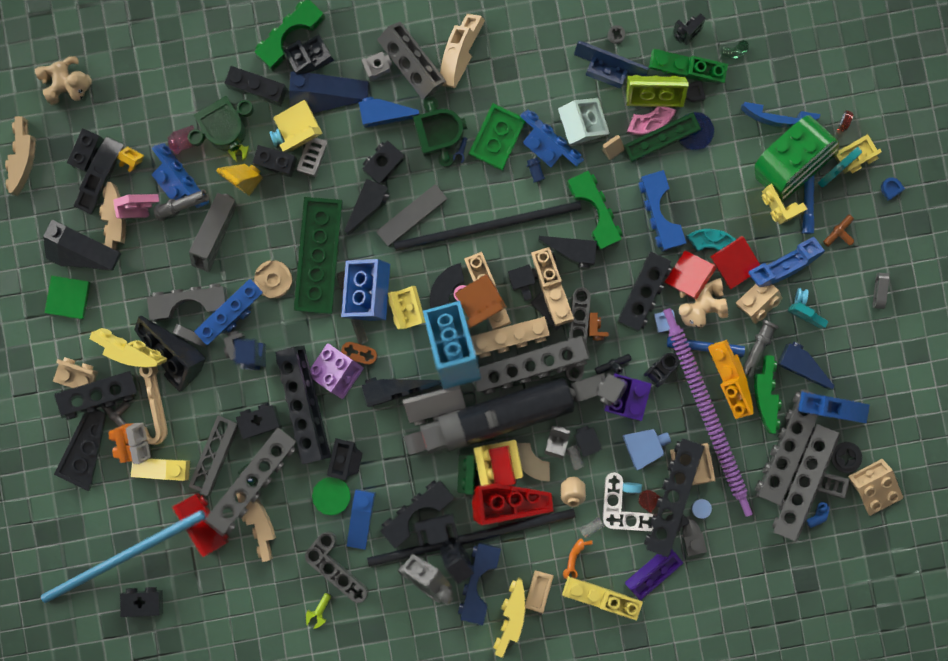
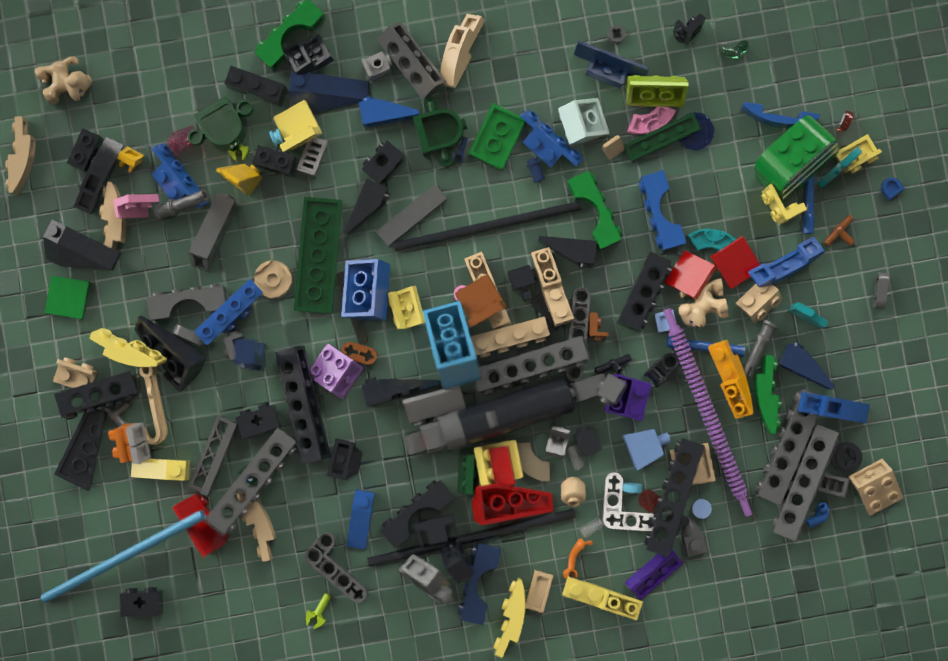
green tile [312,477,351,515] -> none
black tile [430,263,464,308] -> none
green slope [649,49,728,83] -> none
black tile [686,81,706,102] -> none
medium azure bush [794,288,808,305] -> none

